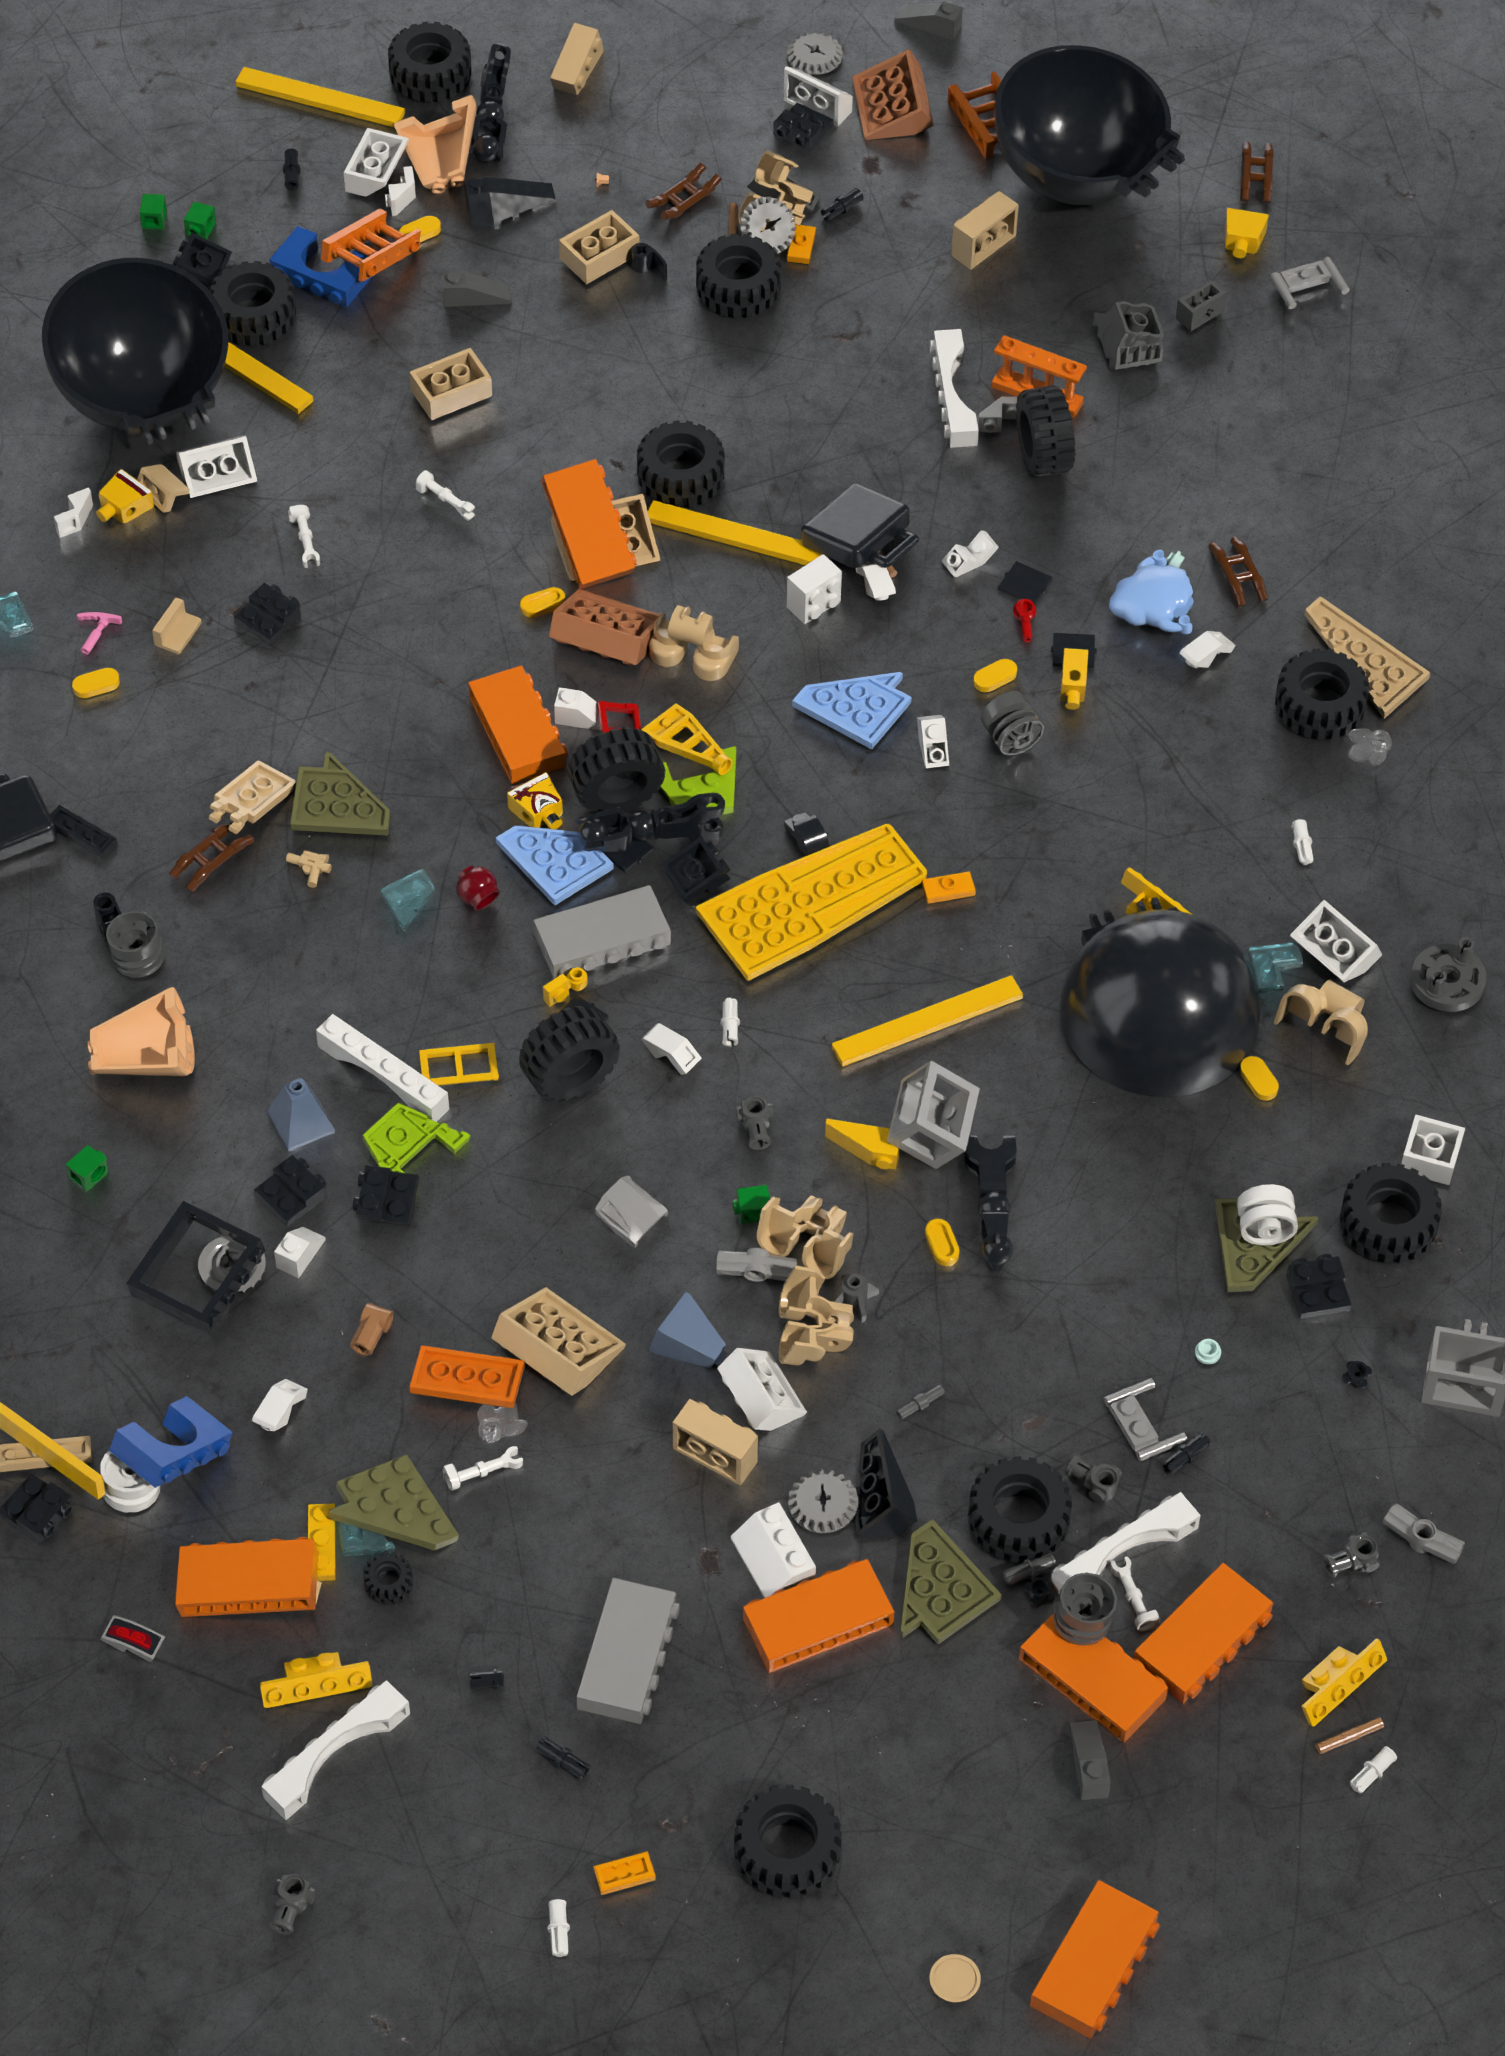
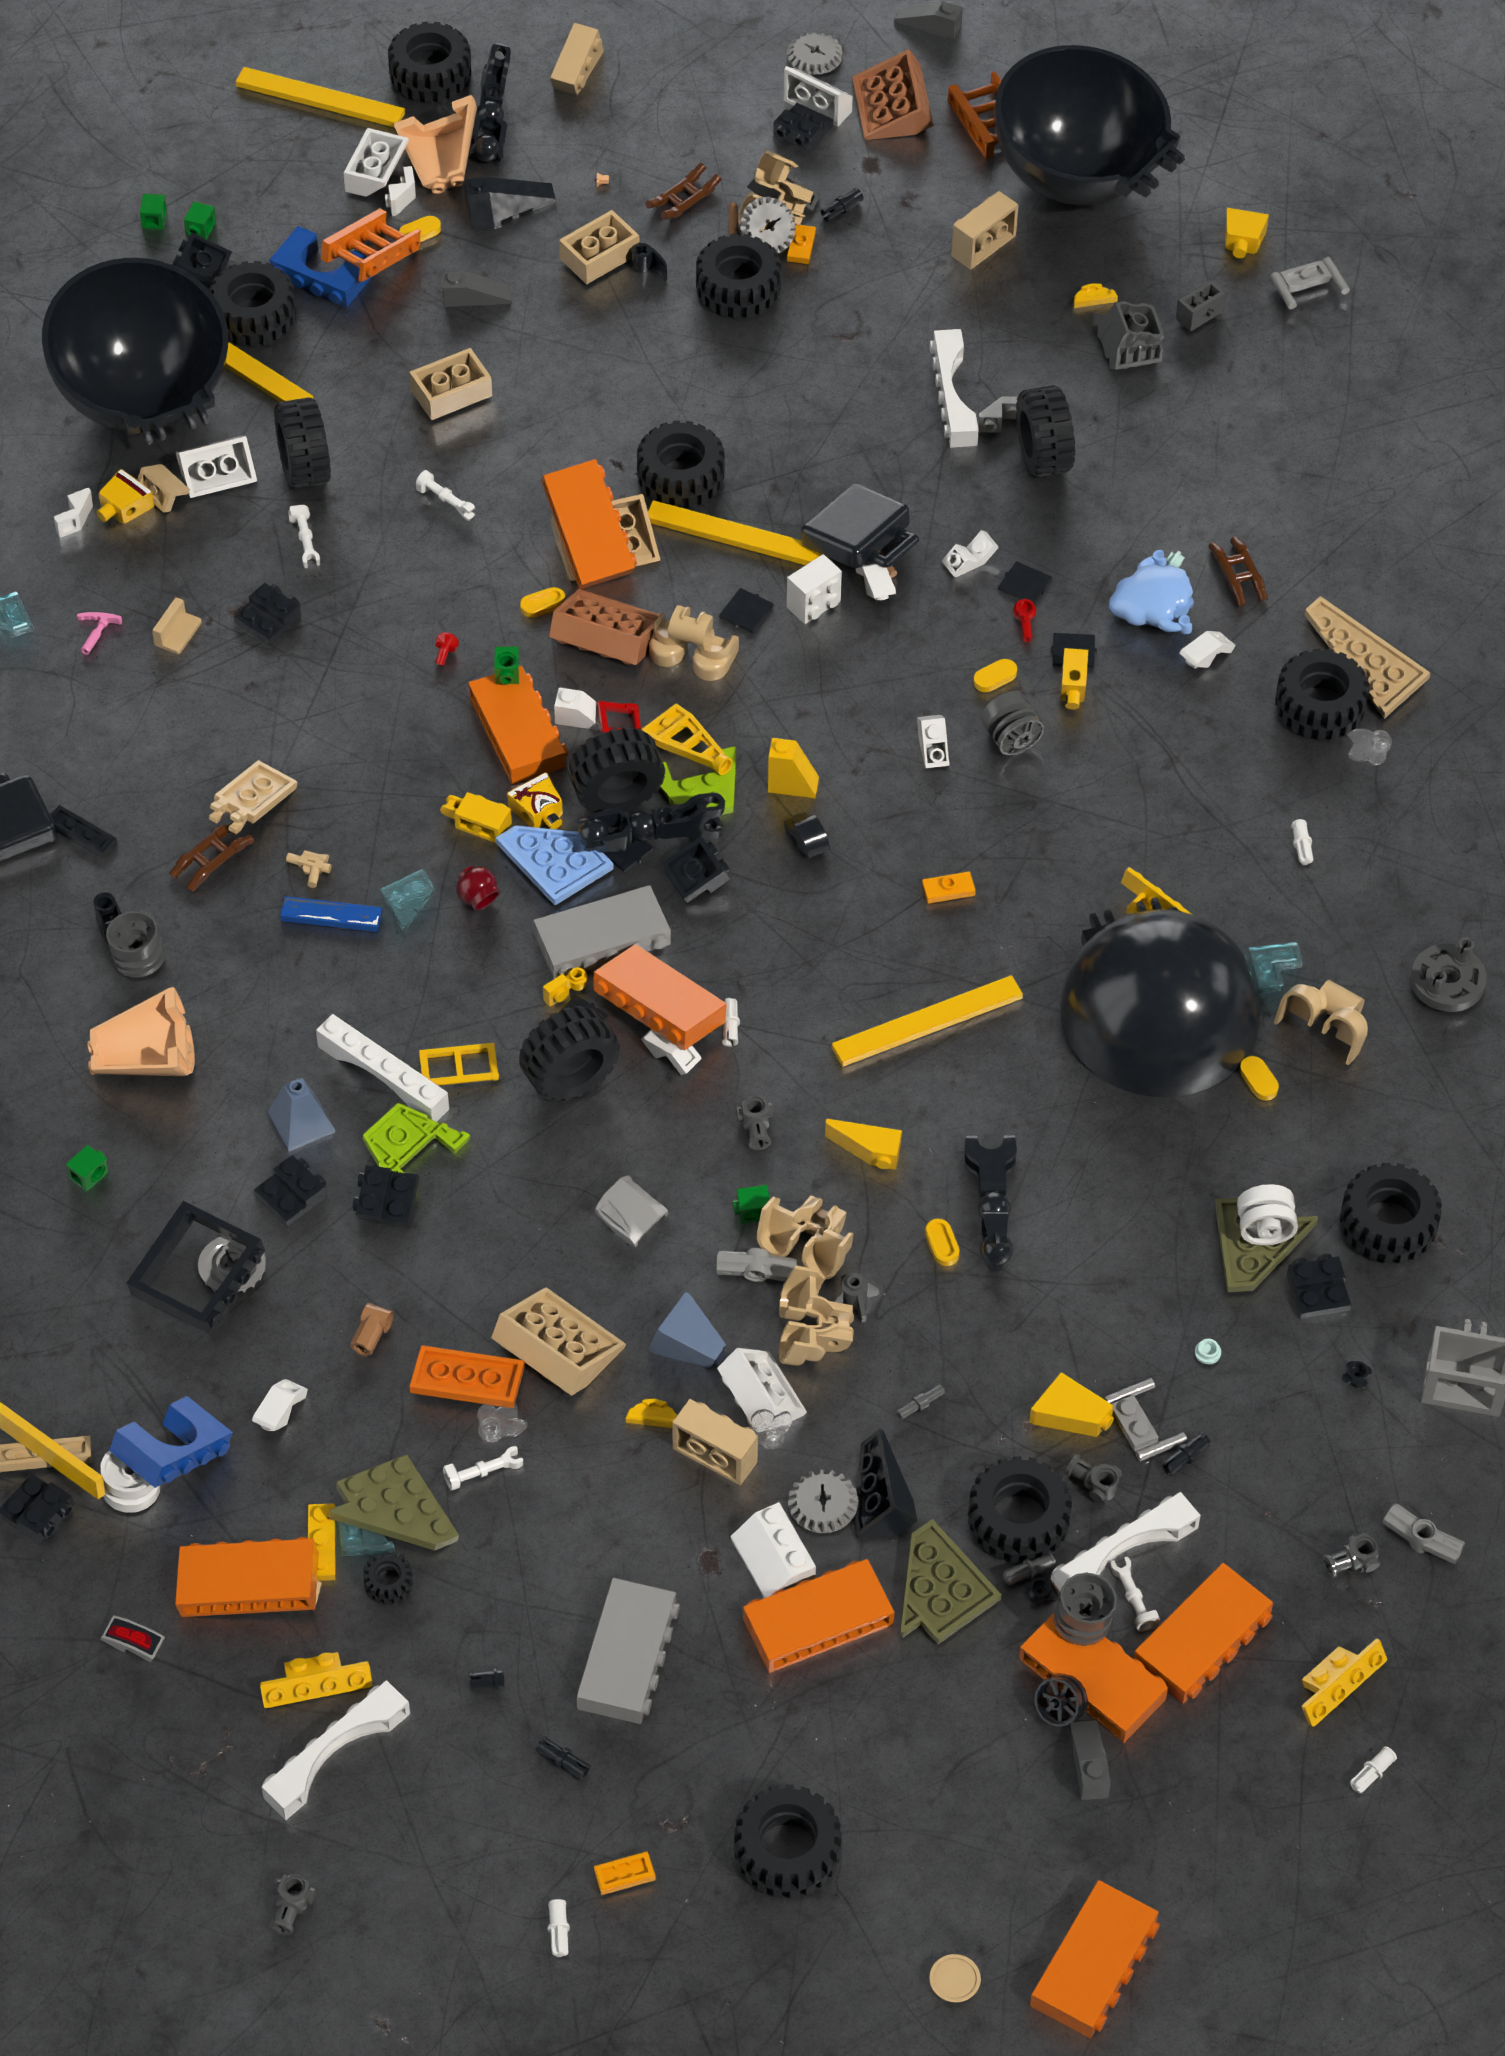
yellow tile [72,668,120,698] -> none
white slope [274,1227,326,1279] -> none
black pin [283,148,300,190] -> none
olive wing [290,752,391,836] -> none
yellow wing [696,824,927,981] -> none
light blue wing [792,672,912,749] -> none
light grey piece [887,1060,980,1169] -> none
orange fence [991,335,1087,418] -> none
reddish brown piece [1240,142,1273,204] -> none
white slope [1290,900,1382,982] -> none
medium nougat piece [1316,1717,1384,1754] -> none
white brick [1401,1115,1465,1185] -> none
none -> black tyre [274,397,331,490]
none -> blue tile [280,896,382,932]
none -> red plate [435,632,459,666]
none -> yellow brick [440,792,512,843]
none -> green brick [494,646,519,685]
none -> orange brick [593,944,727,1051]
none -> yellow tile [626,1398,678,1428]
none -> black piece [719,588,773,633]
none -> clear plate [748,1409,792,1450]
none -> yellow slope [768,738,819,798]
none -> yellow slope [1029,1372,1114,1437]
none -> black wheel [1034,1674,1088,1727]
none -> yellow tile [1074,284,1118,308]

